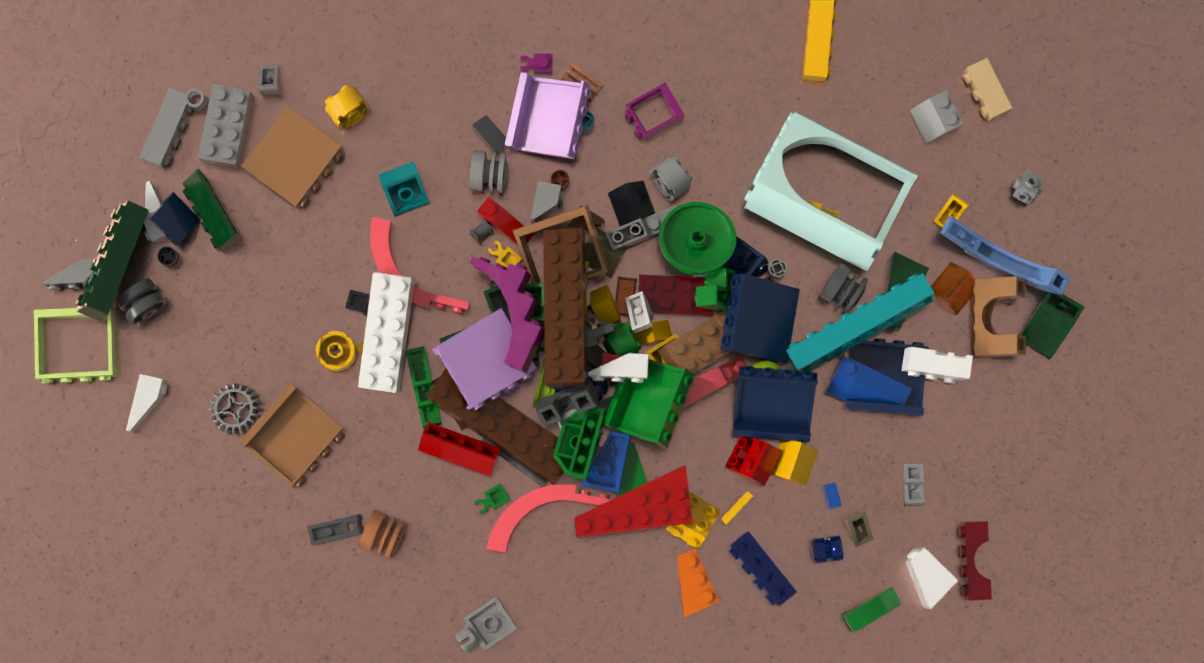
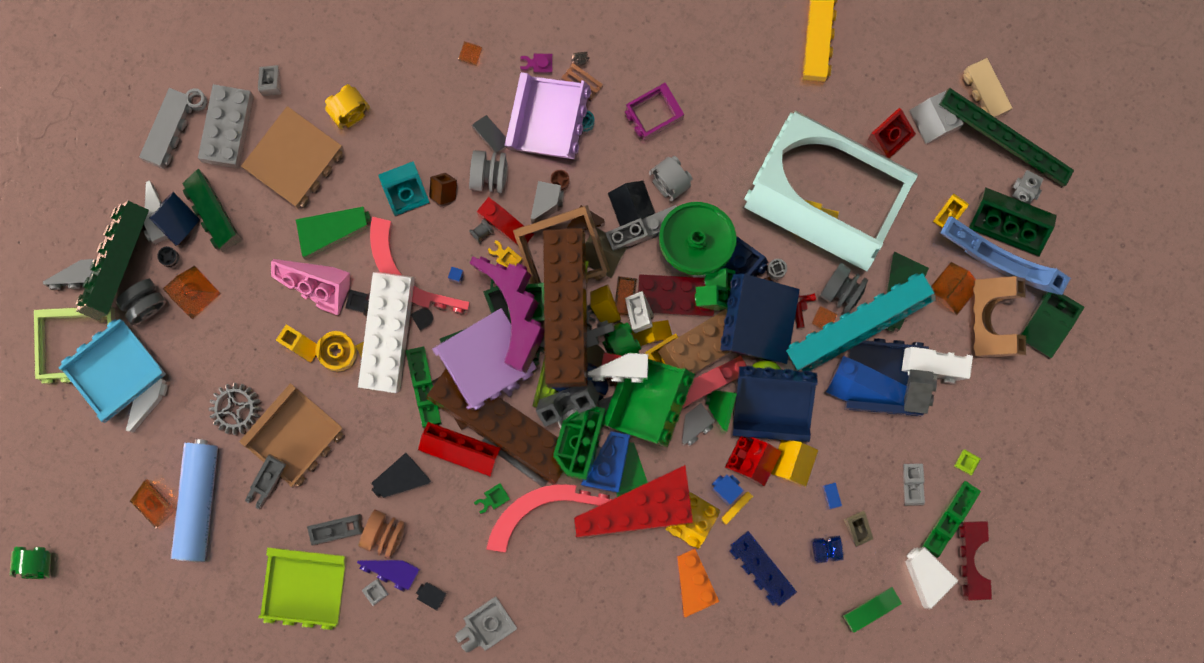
none -> green brick [9,547,51,579]
none -> medium azure panel [58,319,166,423]
none -> clear orange slope [130,479,177,529]
none -> clear orange slope [163,266,221,319]
none -> light blue piece [171,439,218,562]
none -> dark grey hinge [245,454,287,509]
none -> lime panel [258,548,347,630]
none -> bright pink wedge [271,259,350,315]
none -> yellow slope [276,324,317,363]
none -> green slope [296,207,371,259]
none -> dark purple slope [357,560,421,592]
none -> light grey tile [362,579,389,606]
none -> black slope [371,453,433,499]
none -> black tile [411,308,434,332]
none -> black brick [416,582,448,611]
none -> reddish brown panel [429,173,457,205]
none -> blue piece [448,267,464,285]
none -> clear orange tile [458,41,483,66]
none -> clear smoke plate [571,52,590,65]
none -> light grey slope [681,403,715,446]
none -> green slope [705,390,737,434]
none -> blue brick [712,475,744,506]
none -> red hose [795,293,816,329]
none -> clear orange tile [812,306,837,329]
none -> red slope [868,108,916,159]
none -> flat silver brick [904,369,937,414]
none -> green slope [922,481,981,558]
none -> dark green tile [939,88,1074,187]
none -> lime tile [954,449,981,476]
none -> dark green slope [969,187,1057,256]

